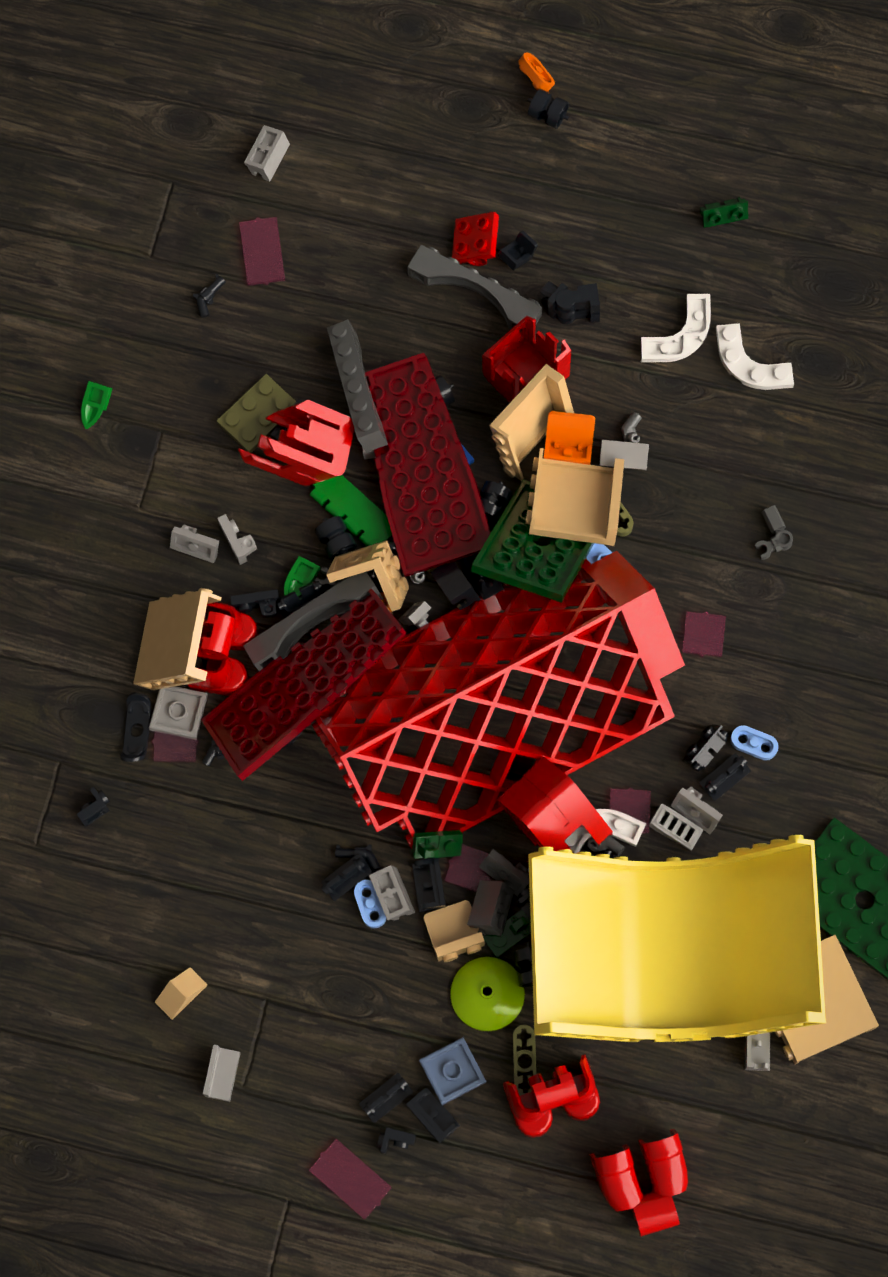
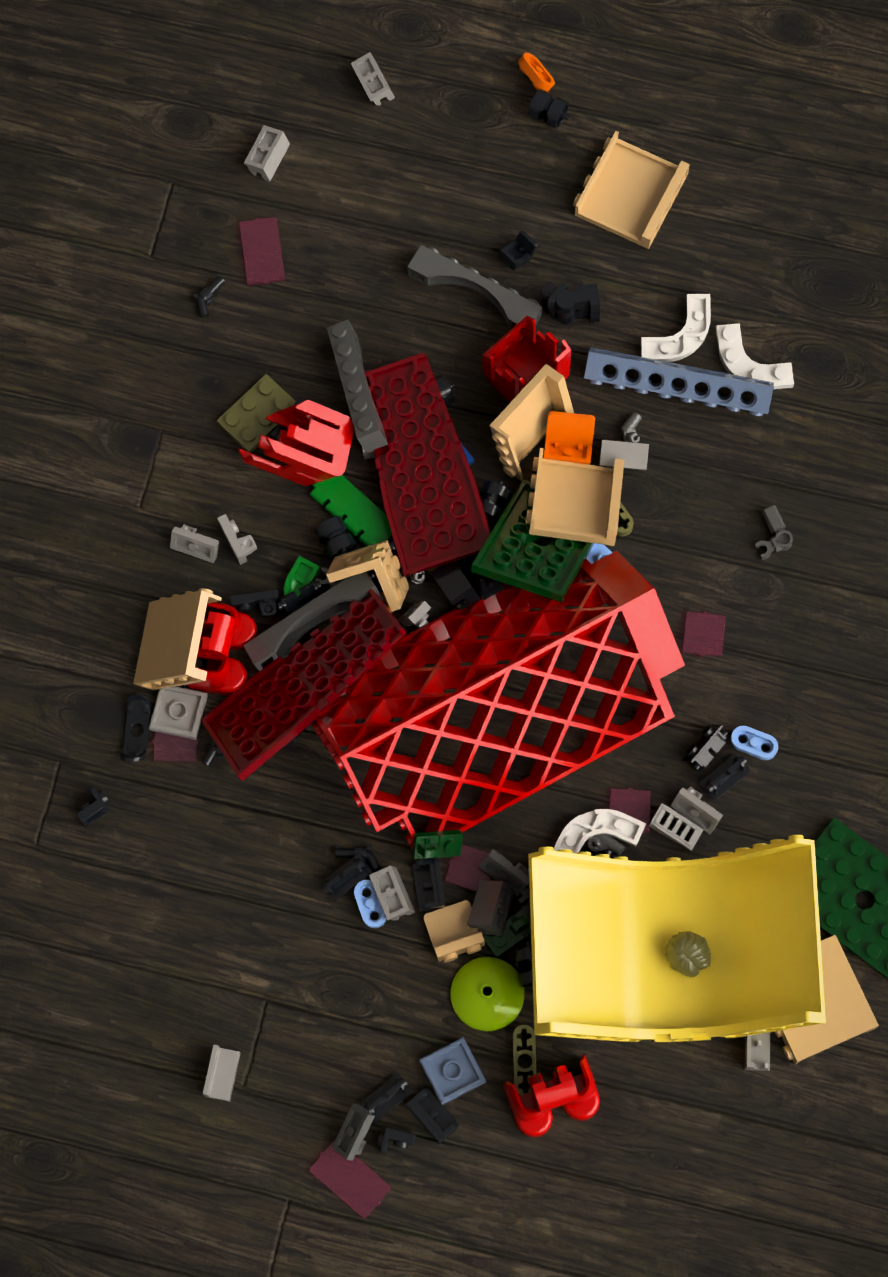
green plate [81,381,113,429] -> none
tan slope [155,967,208,1020] -> none
red plate [452,212,499,266] -> none
red piece [497,757,613,854] -> none
red piece [590,1129,688,1237] -> none
dark green hinge [700,197,748,228] -> none
none -> dark grey hinge [332,1103,375,1161]
none -> light grey hinge [351,52,395,106]
none -> tan panel [573,131,690,249]
none -> sand blue brick [584,347,774,416]
none -> olive hair [665,931,711,977]

